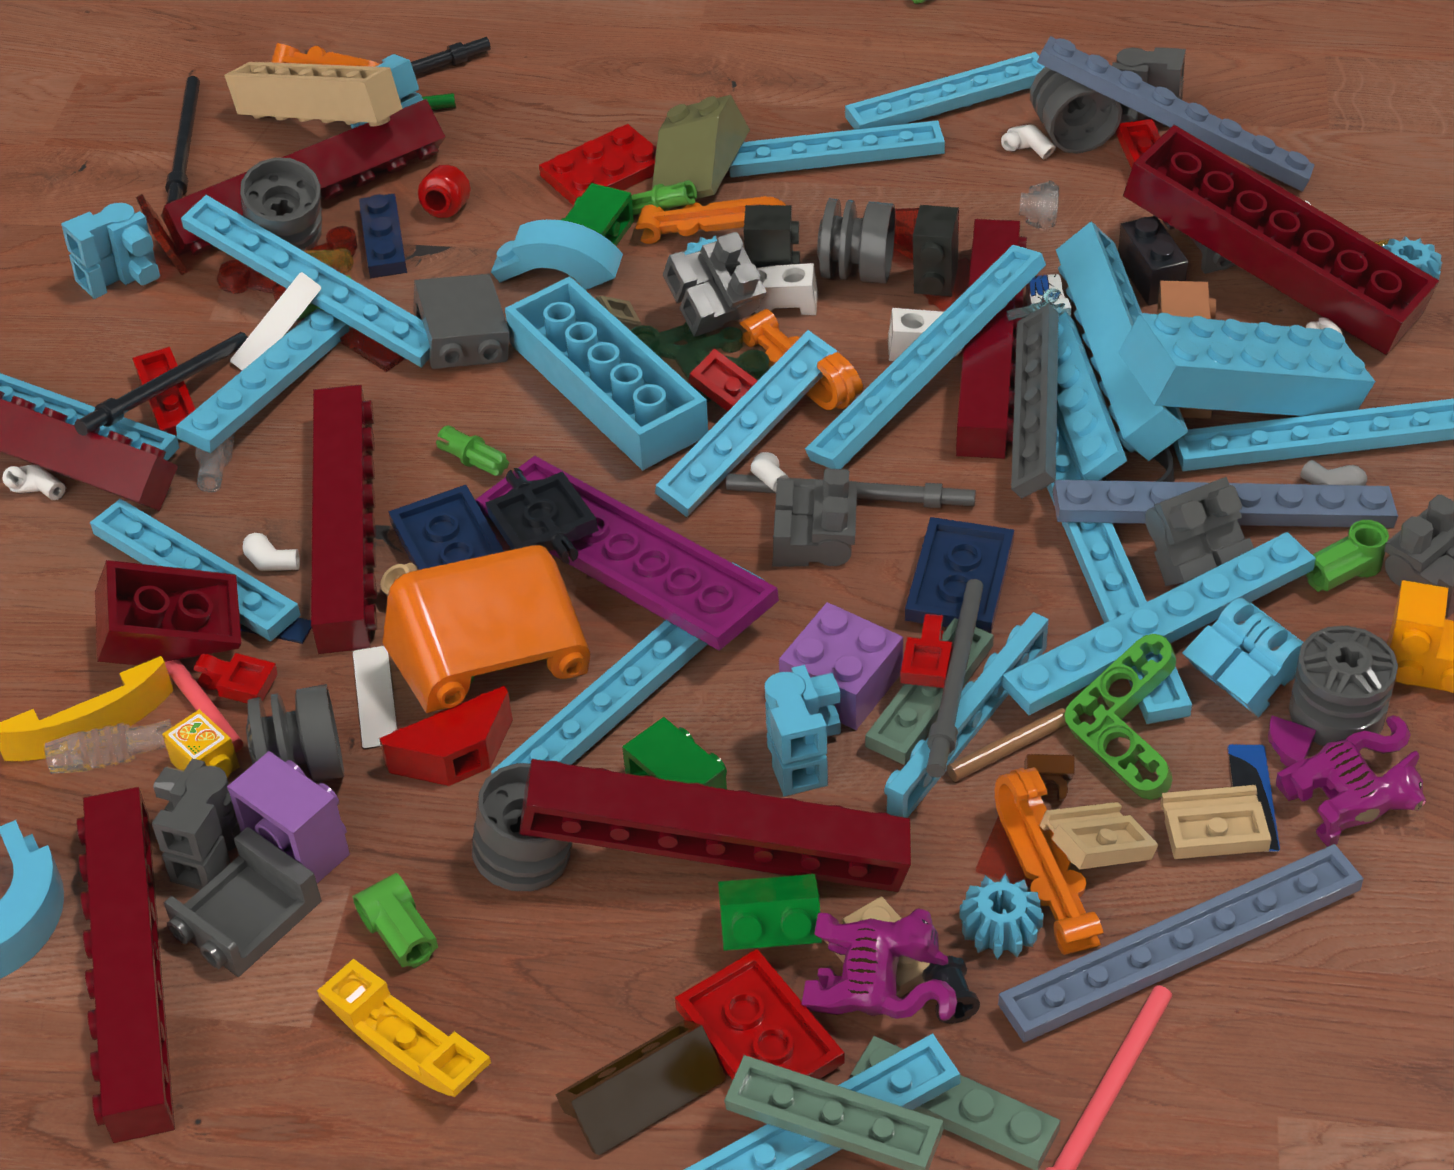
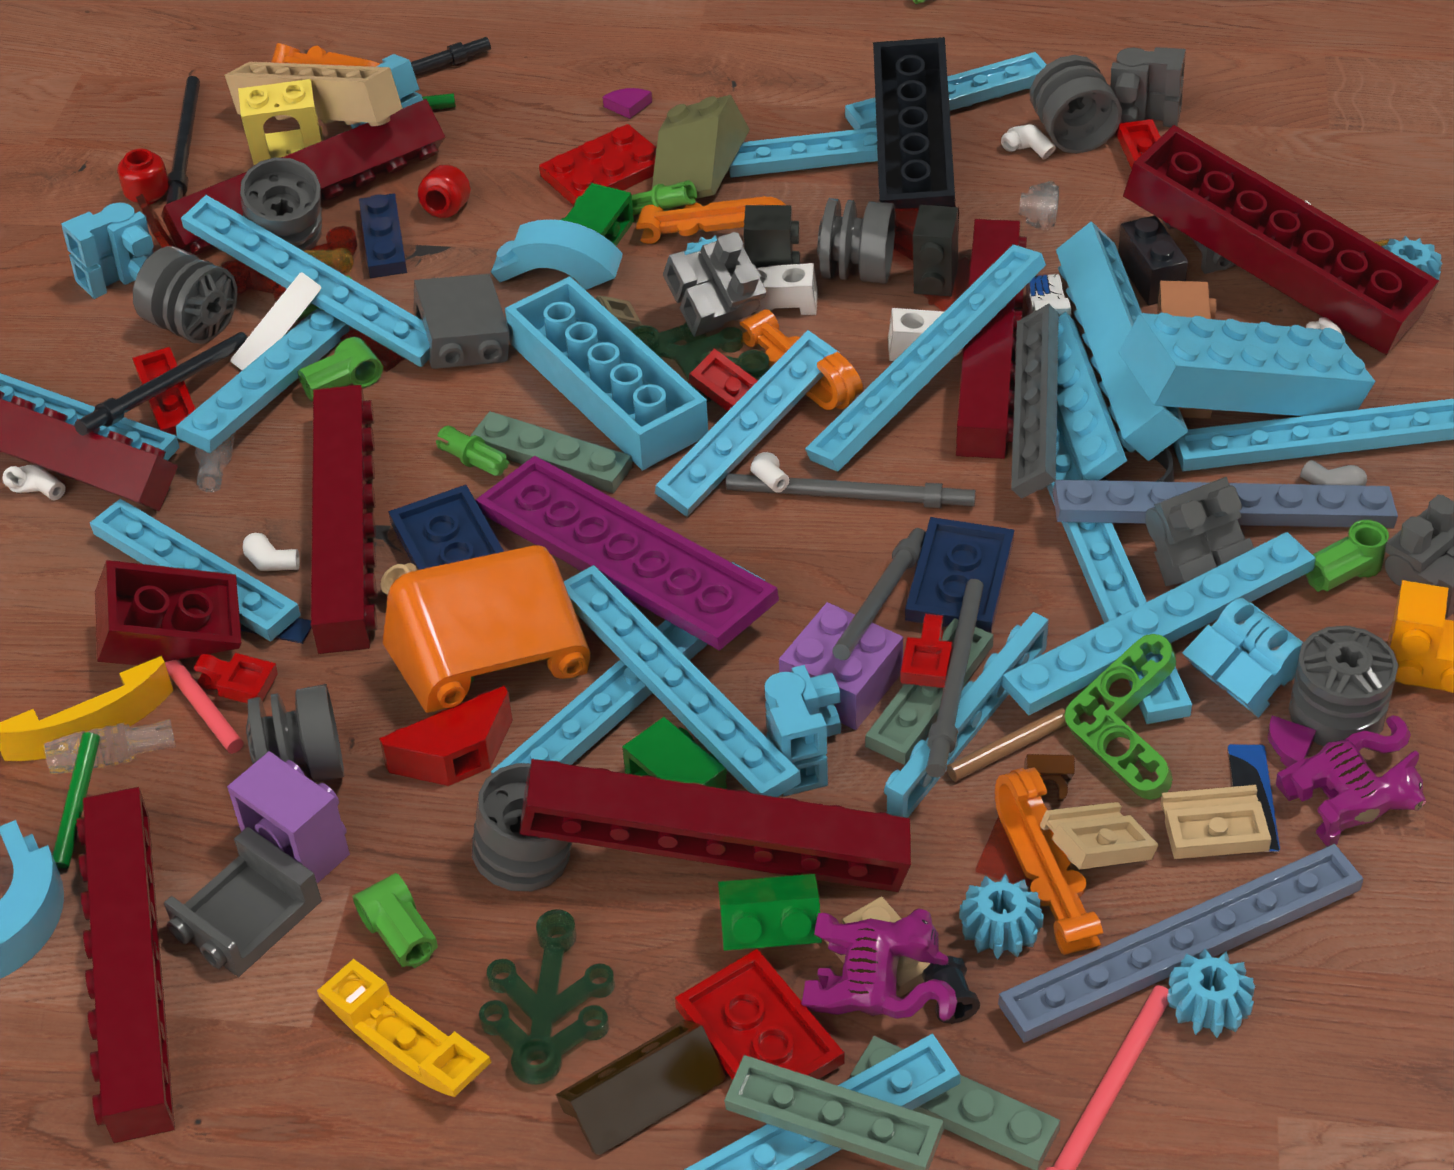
dark grey hips [152,758,241,890] -> none
yellow brick [162,709,240,777] -> none
white sticker [353,646,397,748] -> none
black plate [485,468,599,564] -> none
dark grey hips [772,468,857,567] -> none
clear light blue hand [1007,288,1065,320] -> none
sand blue plate [1037,36,1315,192] -> none
none -> green bar [52,732,101,869]
none -> red head [117,148,169,205]
none -> dark grey wheel [133,246,237,344]
none -> light yellow panel [238,79,324,165]
none -> bright green piece [297,337,383,402]
none -> sand green plate [470,411,632,494]
none -> clear green plant [479,909,615,1085]
none -> medium azure plate [564,565,801,797]
none -> magenta tile [602,88,652,119]
none -> dark grey bar [832,528,926,660]
none -> black brick [873,37,956,230]
none -> medium azure gear [1167,948,1255,1038]

